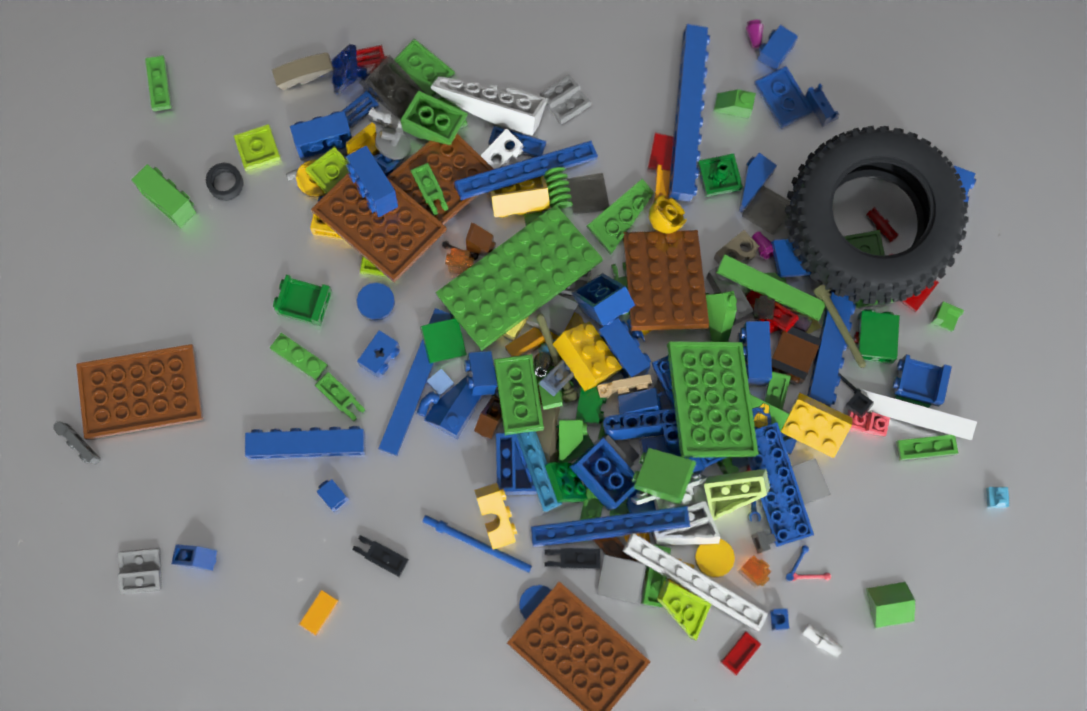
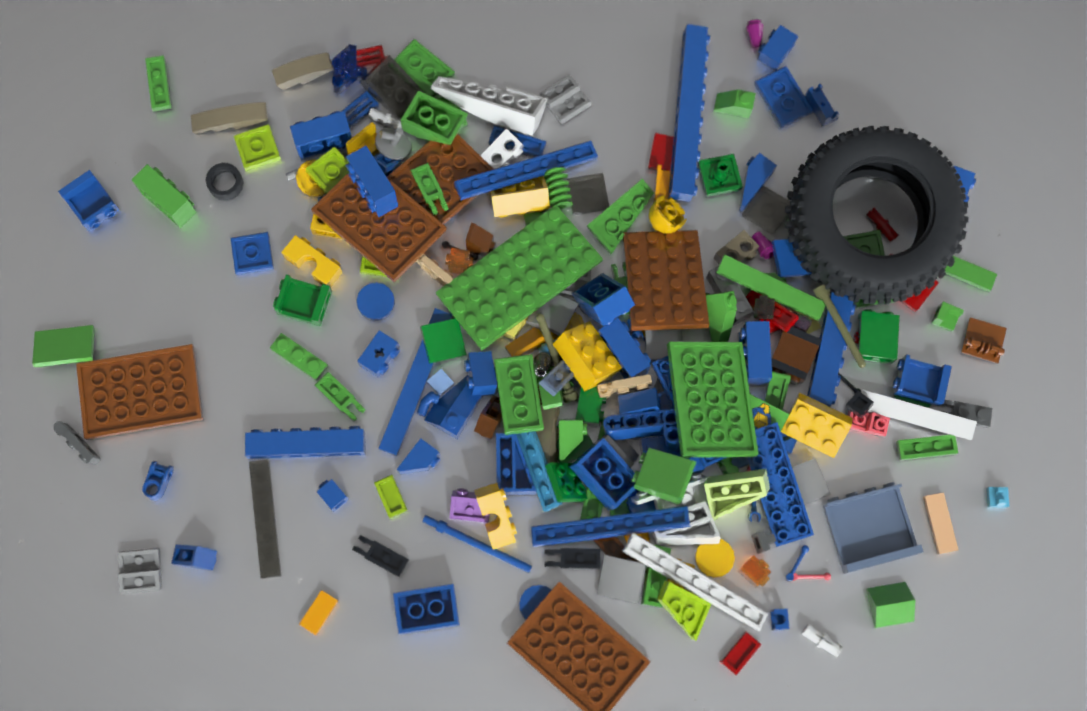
none -> bright green tile [32,325,95,367]
none -> blue panel [58,170,120,231]
none -> blue piece [142,461,174,501]
none -> dark tan slope [191,102,268,135]
none -> blue tile [230,232,274,275]
none -> clear smoke tile [249,459,282,579]
none -> yellow arch [281,235,343,287]
none -> lime tile [374,475,408,519]
none -> blue brick [393,584,460,635]
none -> blue slope [397,438,441,475]
none -> tan hinge [416,253,453,287]
none -> medium lavender bracket [449,488,490,523]
none -> light grey slope [645,329,683,361]
none -> sand blue panel [823,482,924,574]
none -> light nougat tile [923,492,959,554]
none -> dark grey hinge [940,400,993,428]
none -> bright green tile [945,256,997,292]
none -> dark orange hinge [961,317,1007,363]

